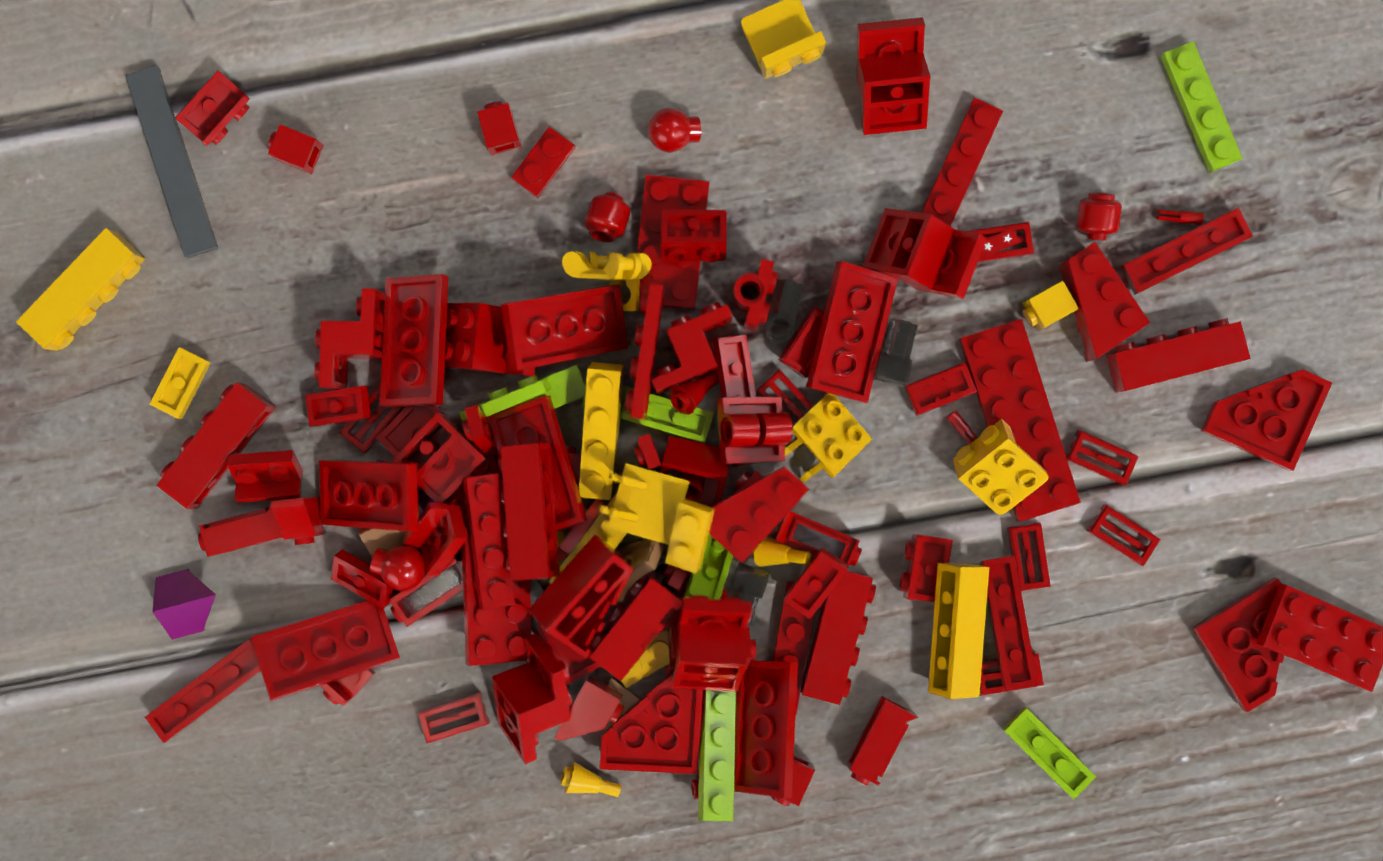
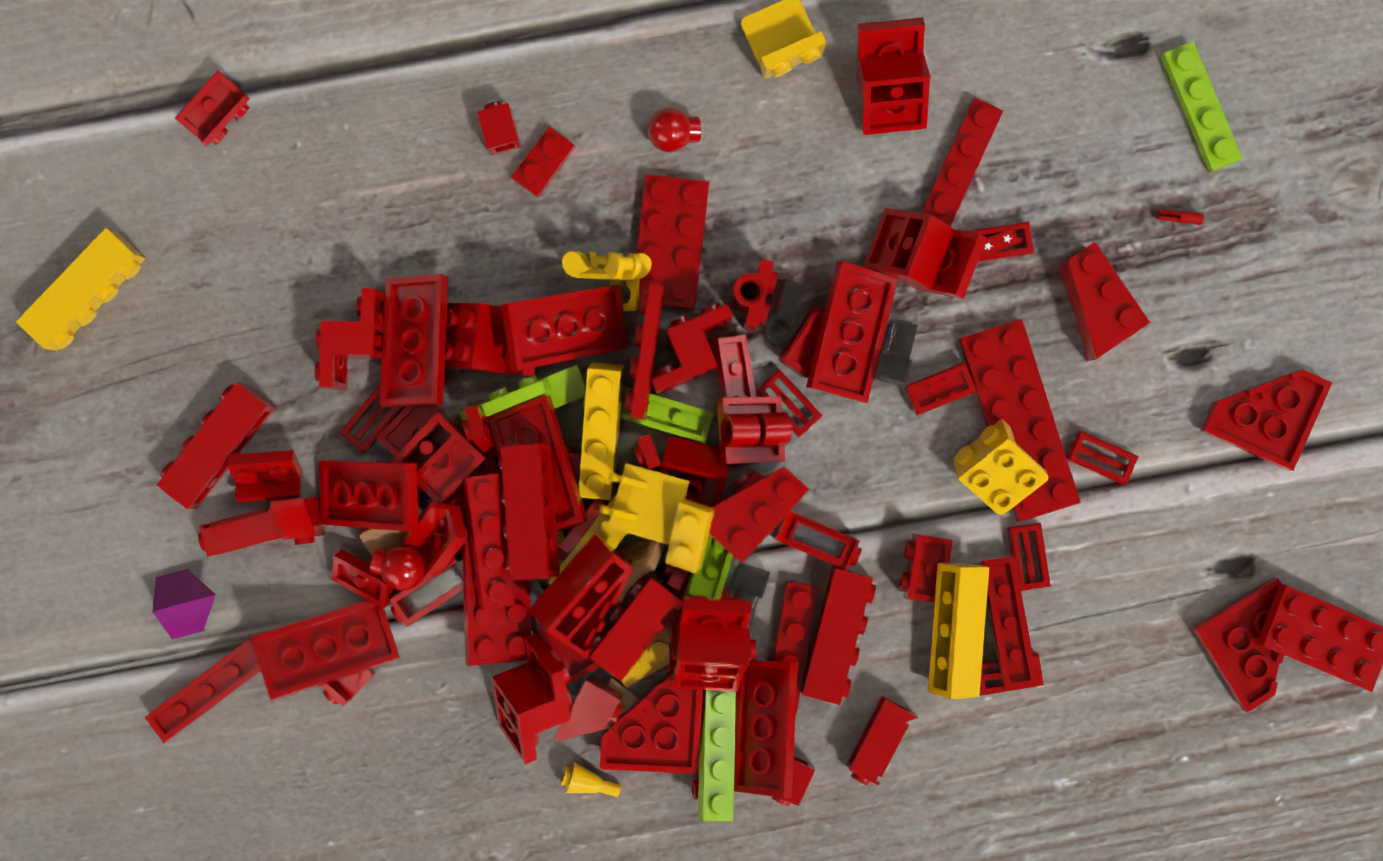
dark grey tile [125,65,218,258] -> none
yellow plate [149,347,212,419] -> none
red brick [268,124,324,175] -> none
red plate [305,386,371,427] -> none
red tile [417,692,490,743] -> none
red head [584,192,631,243] -> none
red bracket [661,209,727,262] -> none
red cone [670,371,719,415] -> none
yellow cone [752,536,811,567] -> none
red plate [783,547,849,619] -> none
yellow plate [785,393,872,483] -> none
red pin [946,410,978,445] -> none
lime plate [1002,706,1096,800] -> none
yellow brick [1022,281,1079,331] -> none
red head [1077,193,1122,240] -> none
red tile [1087,504,1161,567] -> none
red brick [1106,318,1251,393] -> none
red plate [1120,208,1253,295] -> none

